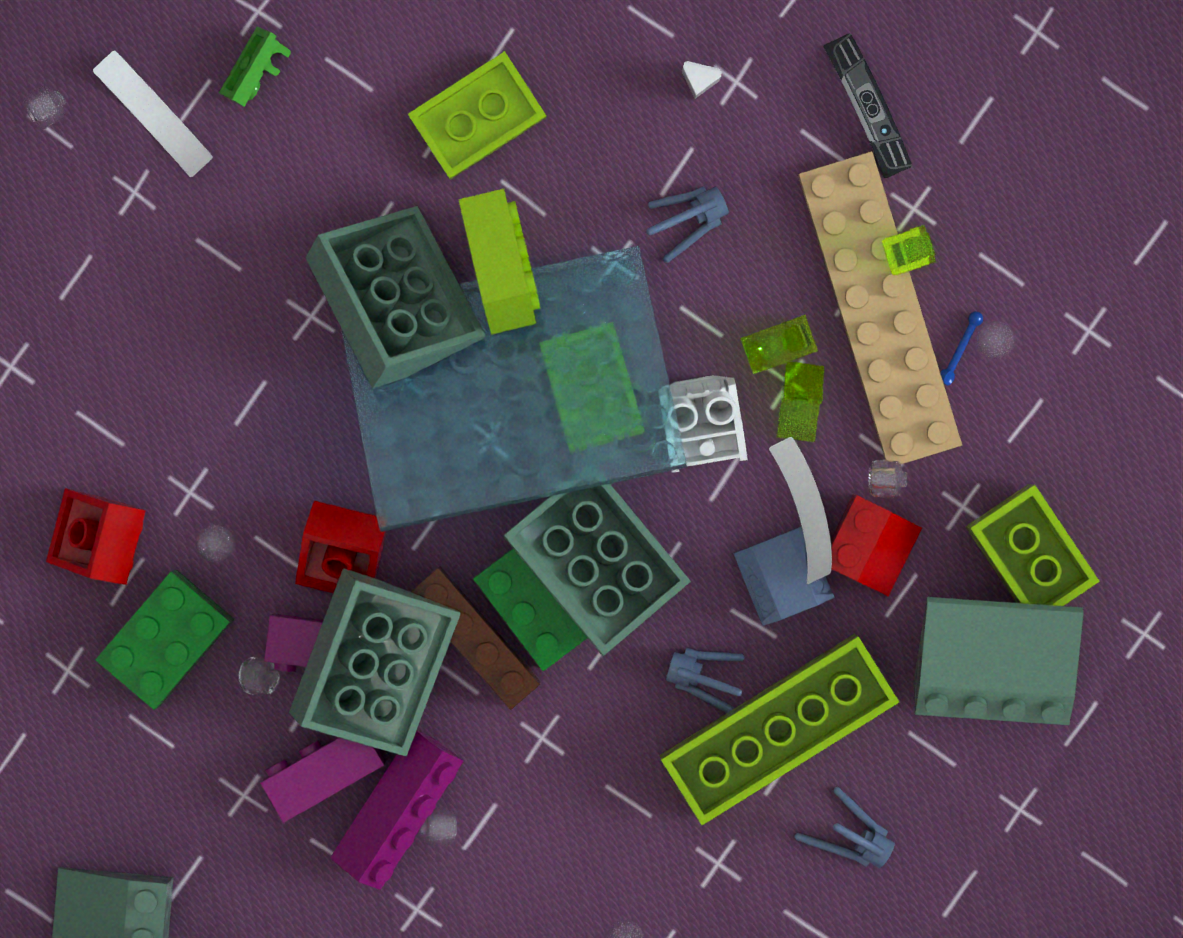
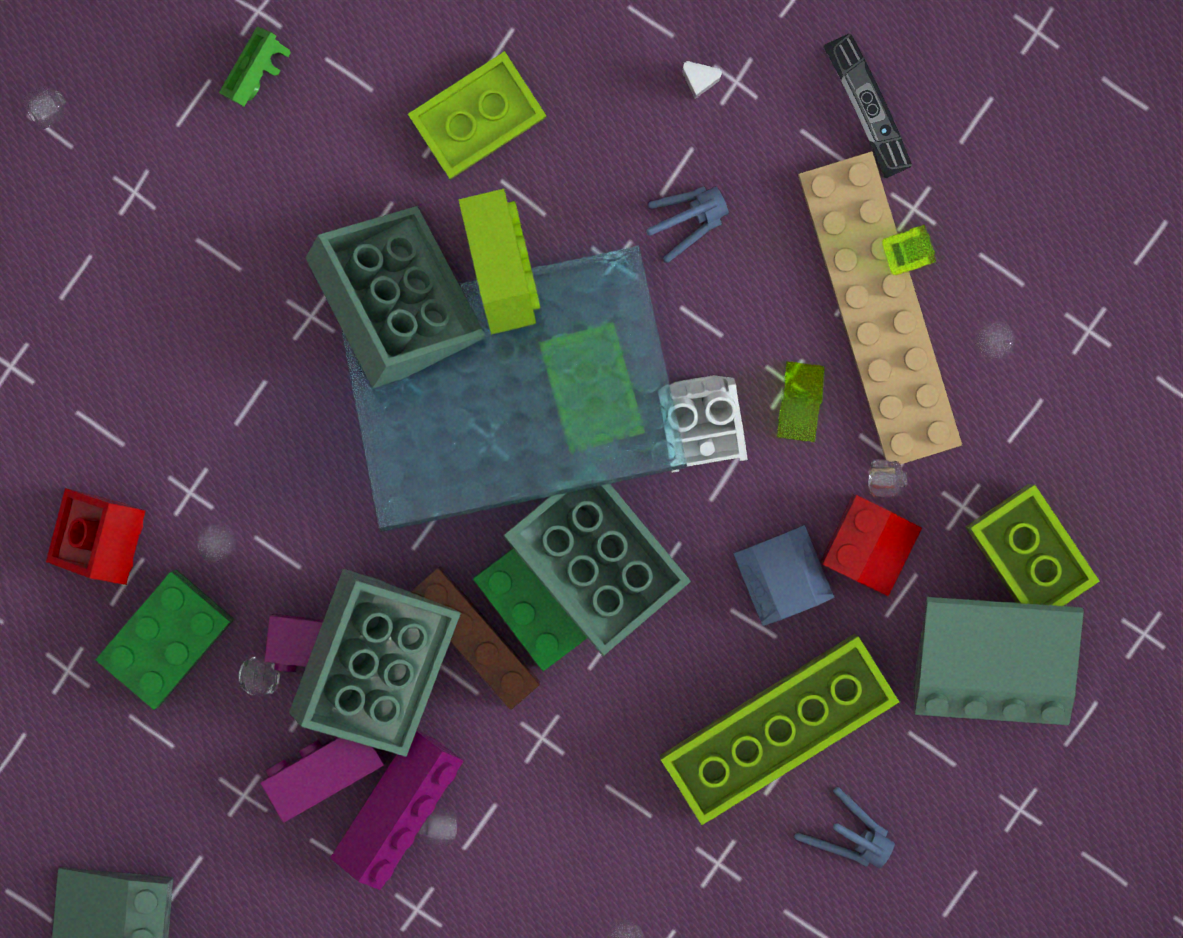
white sticker [93,51,213,177] -> none
red slope [295,501,389,594] -> none
sand blue plant [666,648,745,713] -> none
clear neon green slope [740,315,818,374] -> none
white sticker [769,437,832,584] -> none
blue hinge [940,311,983,385] -> none

